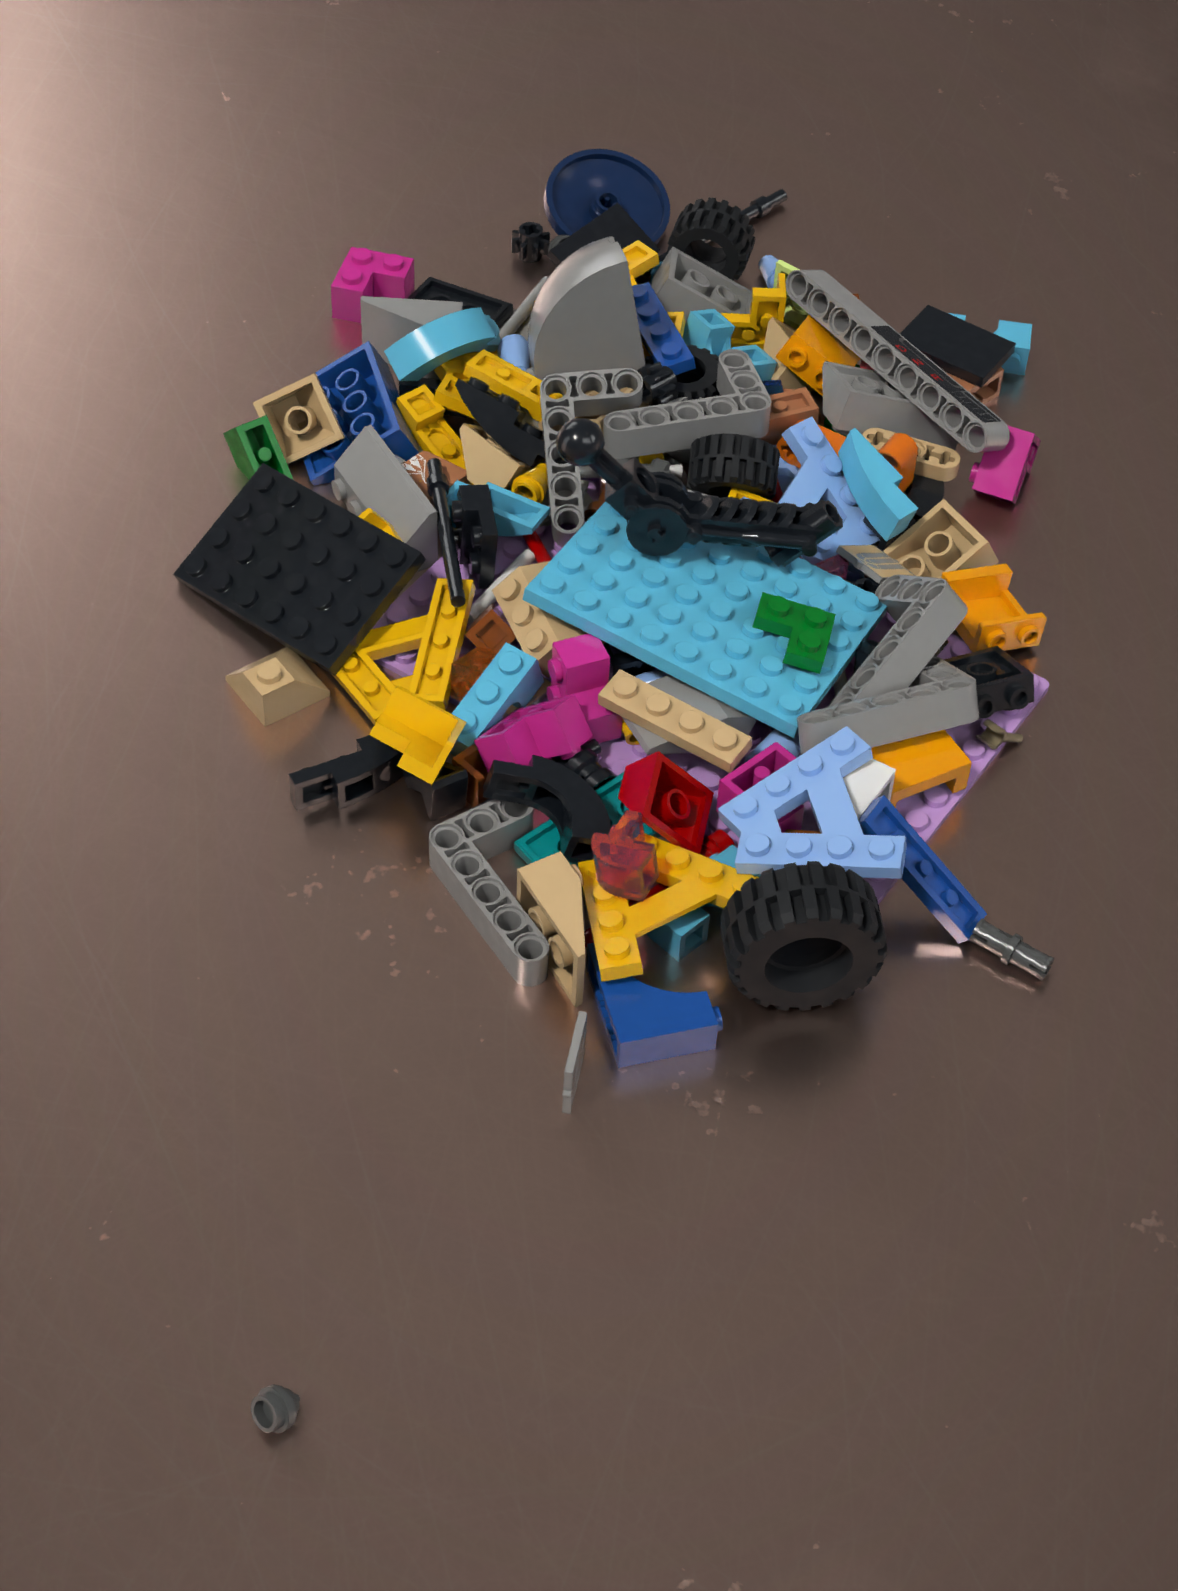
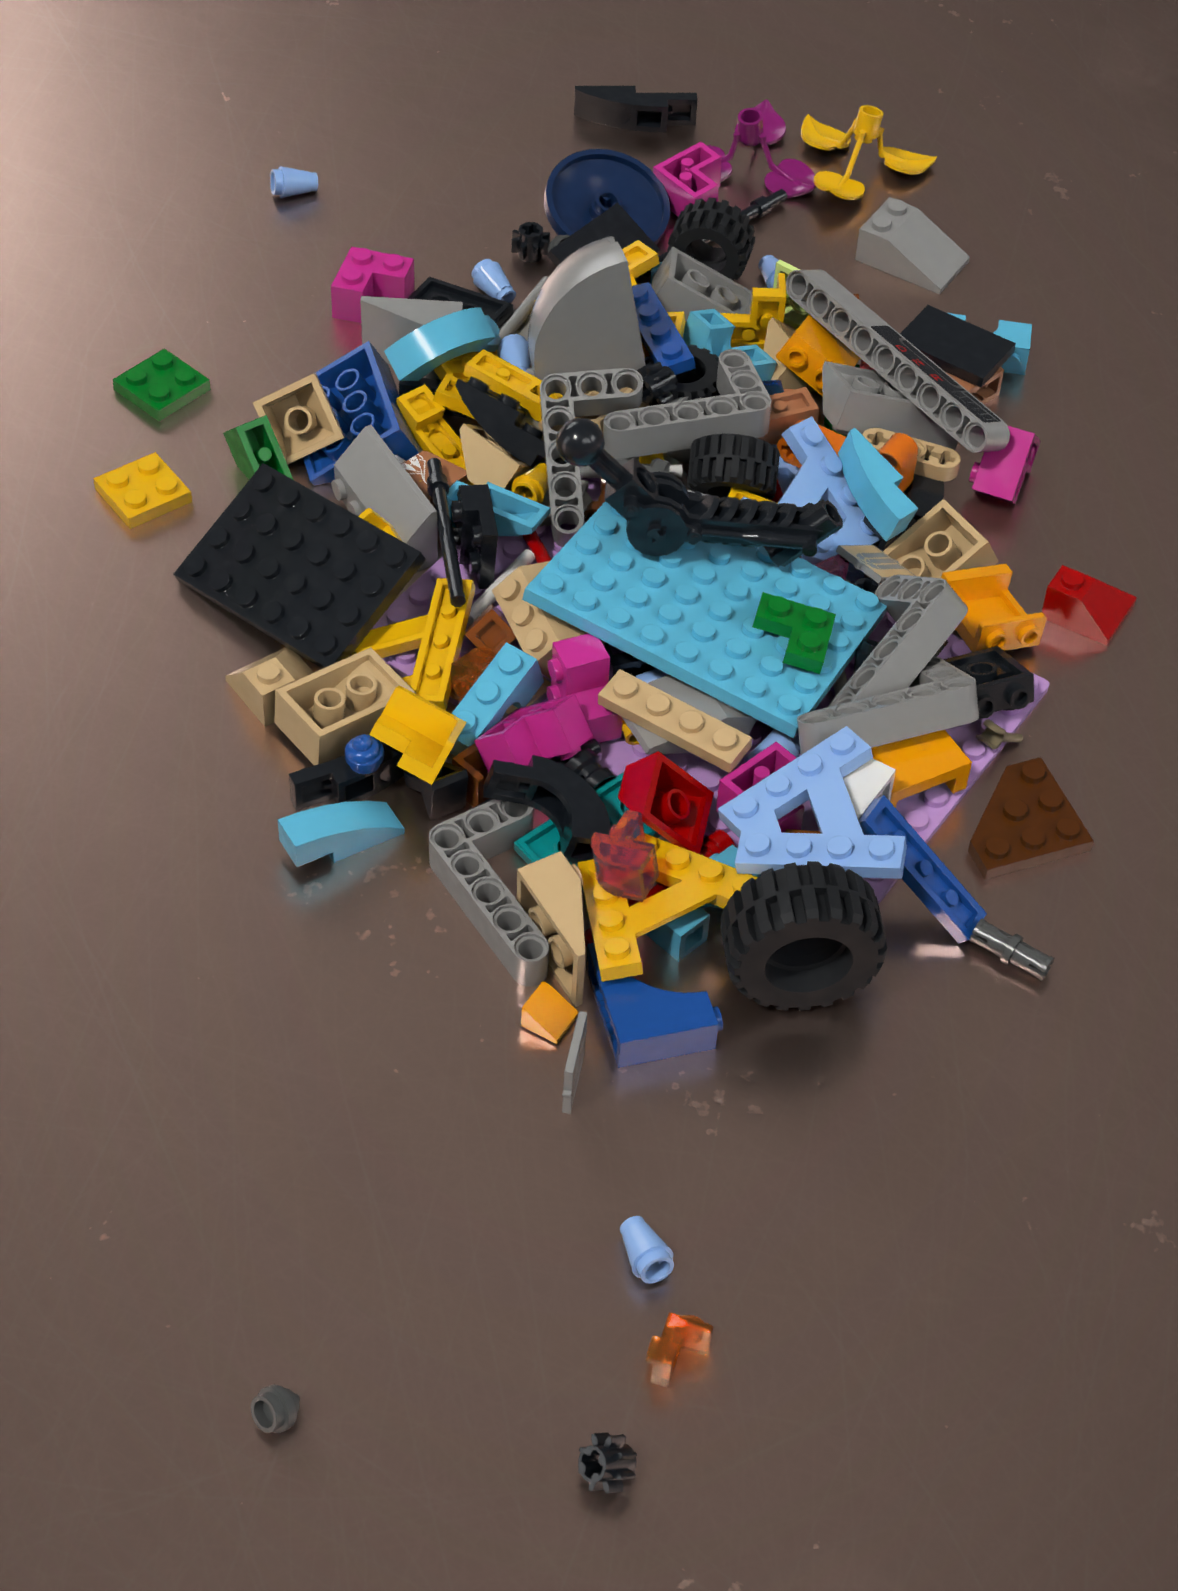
none -> yellow plate [93,452,192,529]
none -> green plate [112,348,211,422]
none -> light blue cone [270,166,318,198]
none -> tan slope [274,647,416,766]
none -> medium azure slope [278,801,405,867]
none -> blue plate [345,734,384,774]
none -> light blue cone [471,259,516,303]
none -> light orange slope [521,981,579,1044]
none -> black slope [574,86,698,133]
none -> black gear [578,1432,637,1494]
none -> light blue cone [620,1216,674,1284]
none -> clear orange bracket [646,1312,714,1388]
none -> dark pink brick [653,142,722,217]
none -> magenta plant [707,99,817,198]
none -> yellow plant [801,105,937,200]
none -> light grey slope [855,197,970,295]
none -> reddish brown plate [968,757,1094,880]
none -> red slope [1041,565,1137,646]

